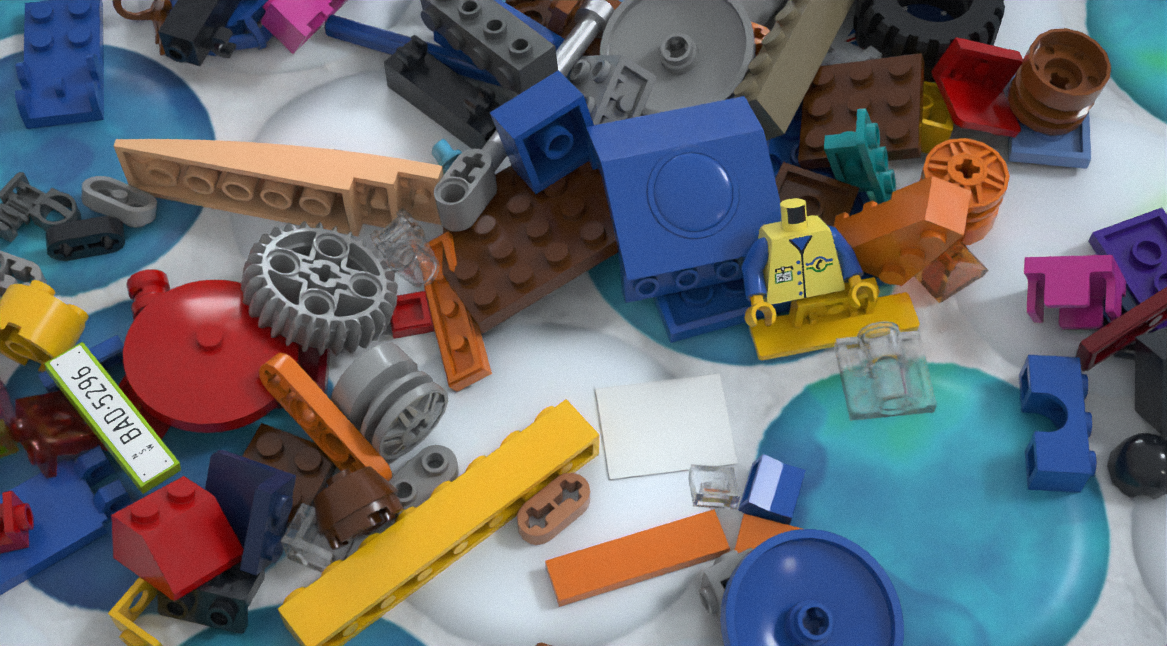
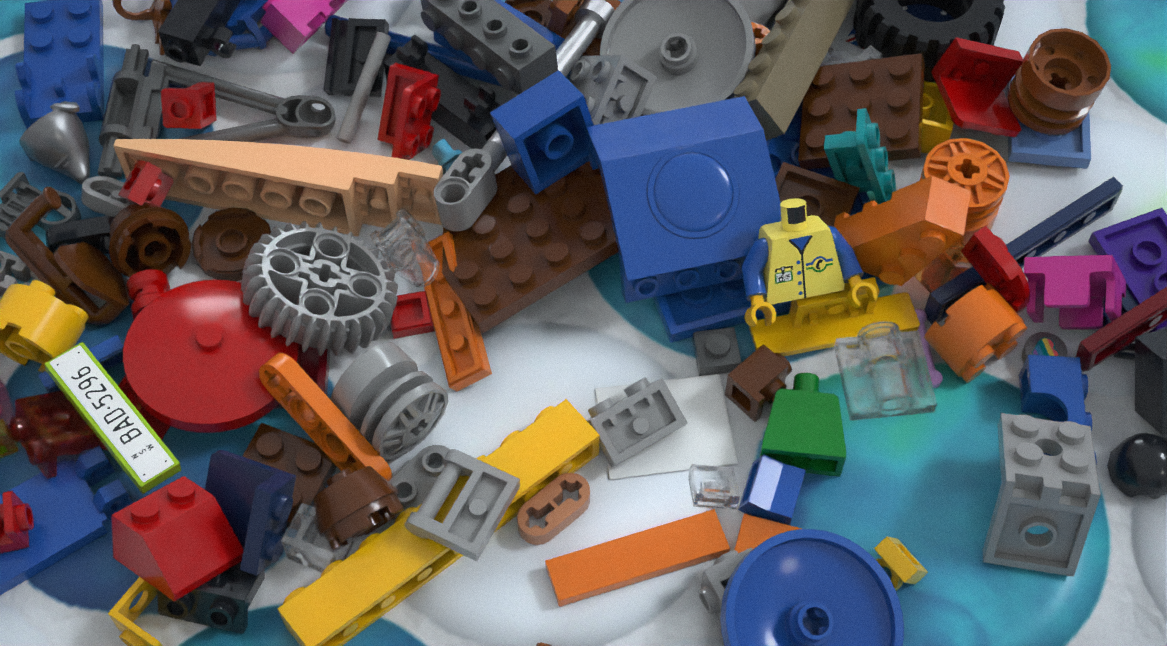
none -> reddish brown piece [5,186,129,325]
none -> flat silver hat [19,101,90,184]
none -> dark grey piece [98,44,336,179]
none -> reddish brown cone [109,202,191,278]
none -> red bracket [118,159,174,206]
none -> red bracket [161,82,217,129]
none -> reddish brown tile [191,207,271,281]
none -> black plate [323,18,389,97]
none -> light grey bar [336,32,391,144]
none -> red bracket [377,63,441,160]
none -> light grey plate [405,449,520,561]
none -> light grey bracket [586,377,688,467]
none -> dark grey plate [692,327,742,376]
none -> reddish brown brick [725,344,792,422]
none -> green torso [759,373,846,477]
none -> yellow tile [874,536,928,591]
none -> lavender hinge [915,309,943,388]
none -> dark blue tile [924,176,1123,325]
none -> orange brick [924,283,1027,383]
none -> red plate [960,226,1030,315]
none -> light grey bracket [982,413,1101,577]
none -> tile [1022,332,1067,363]

